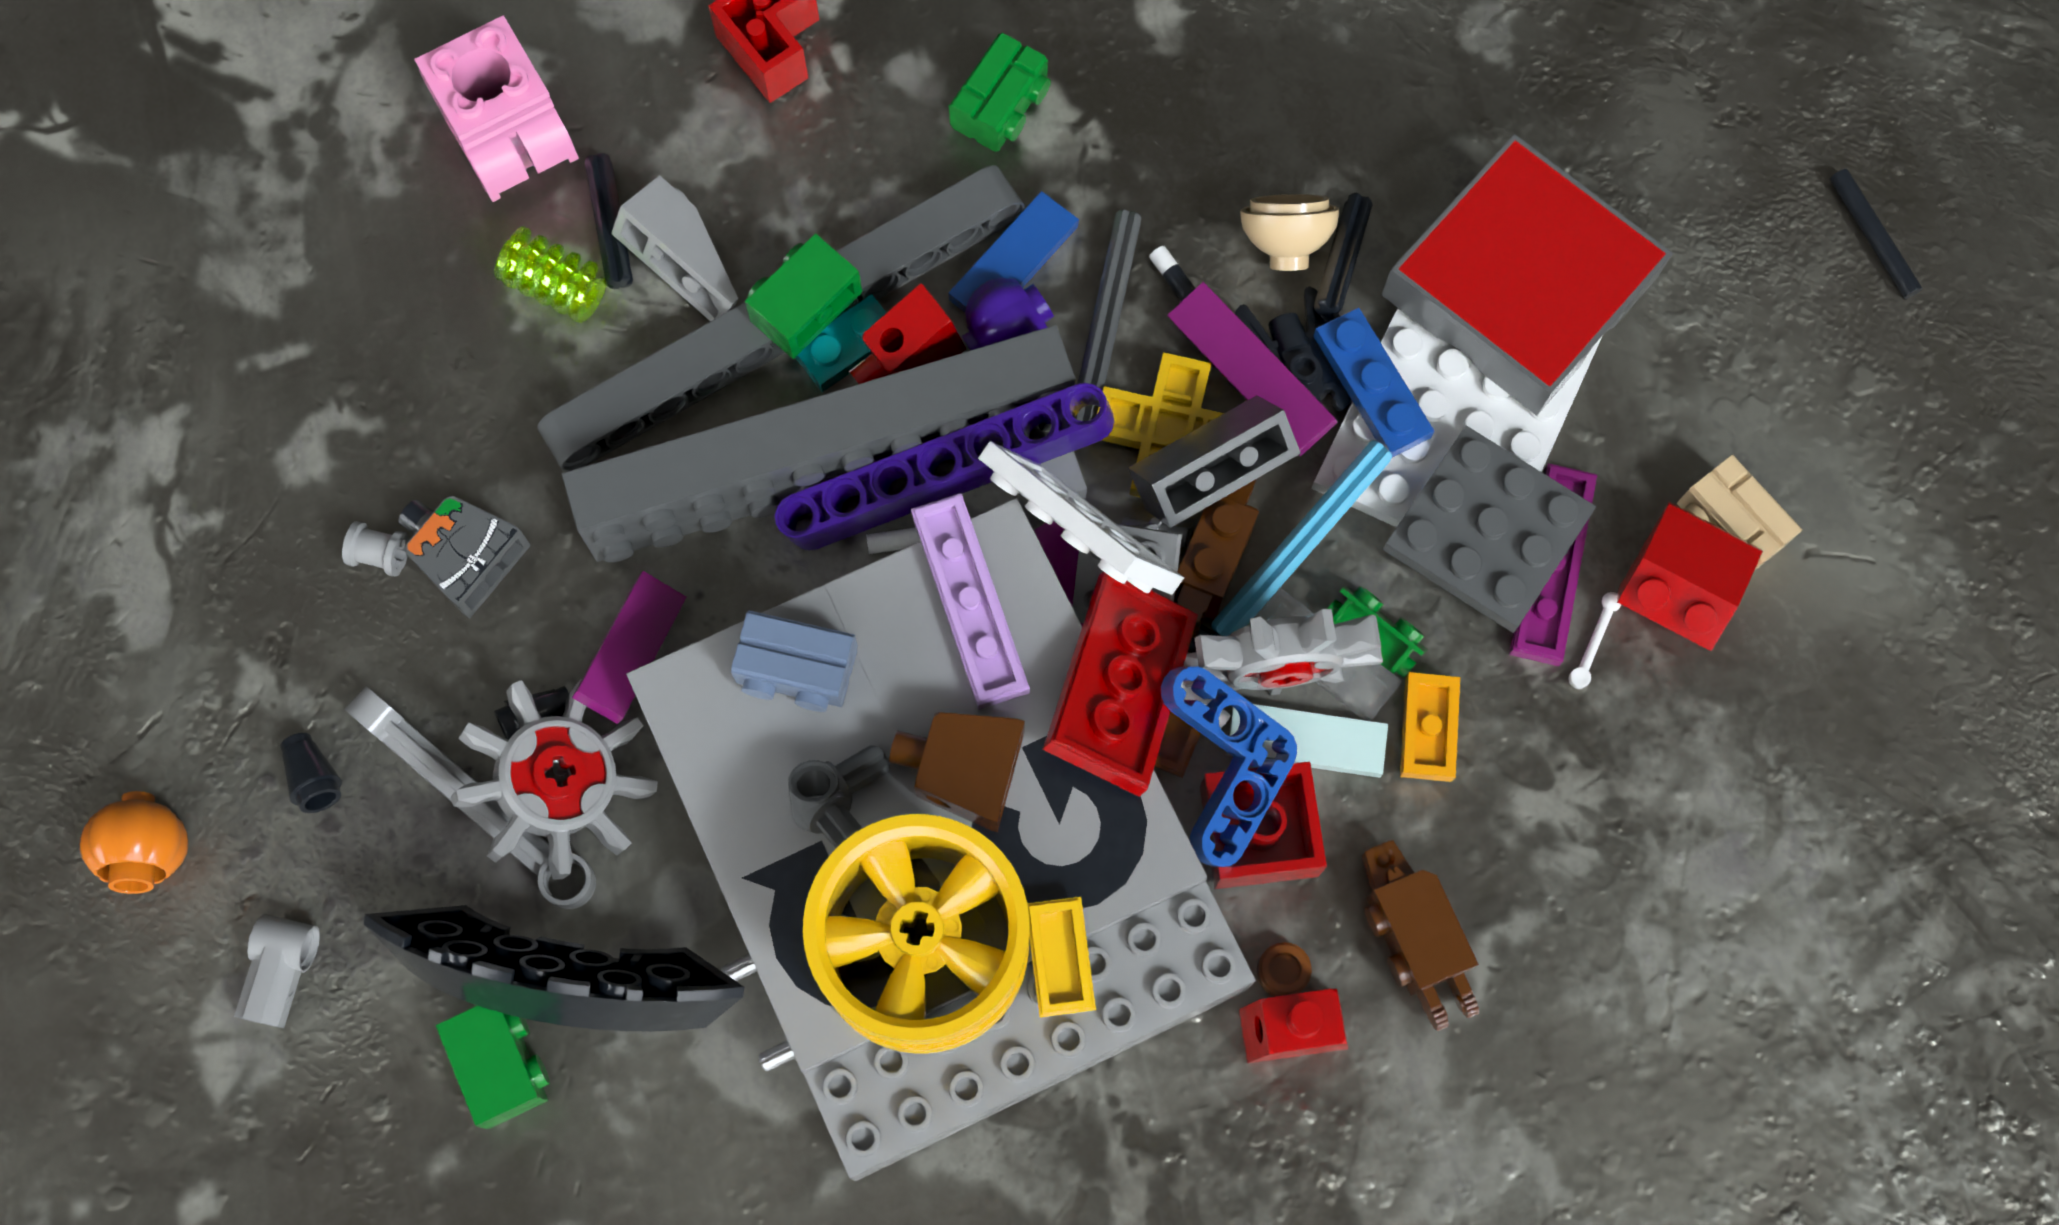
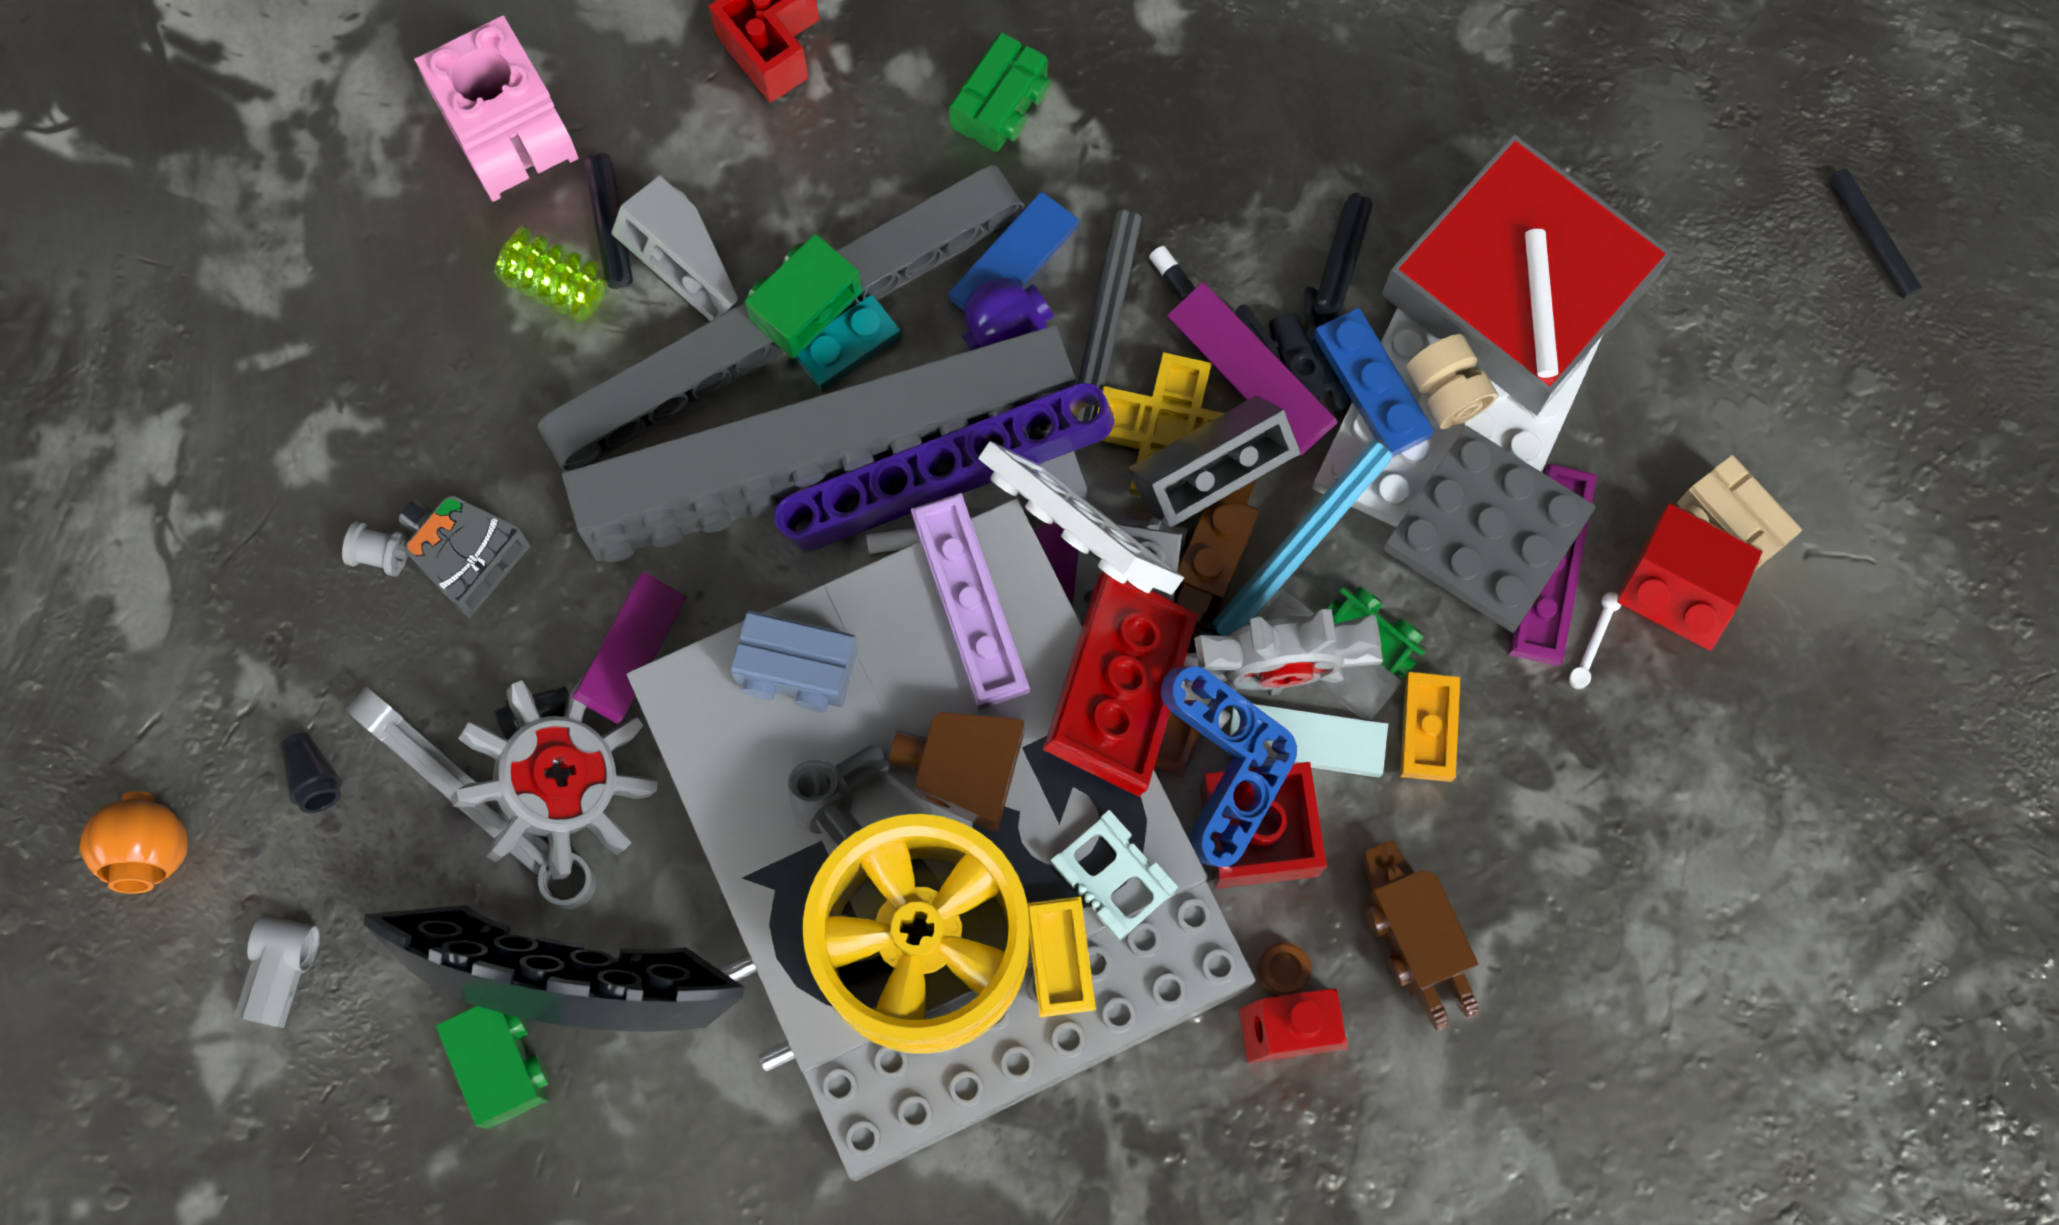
red torso [849,283,966,384] -> none
tan piece [1240,194,1339,271] -> none
none -> light aqua piece [1050,810,1178,941]
none -> tan wheel [1406,334,1498,430]
none -> white bar [1525,229,1558,378]

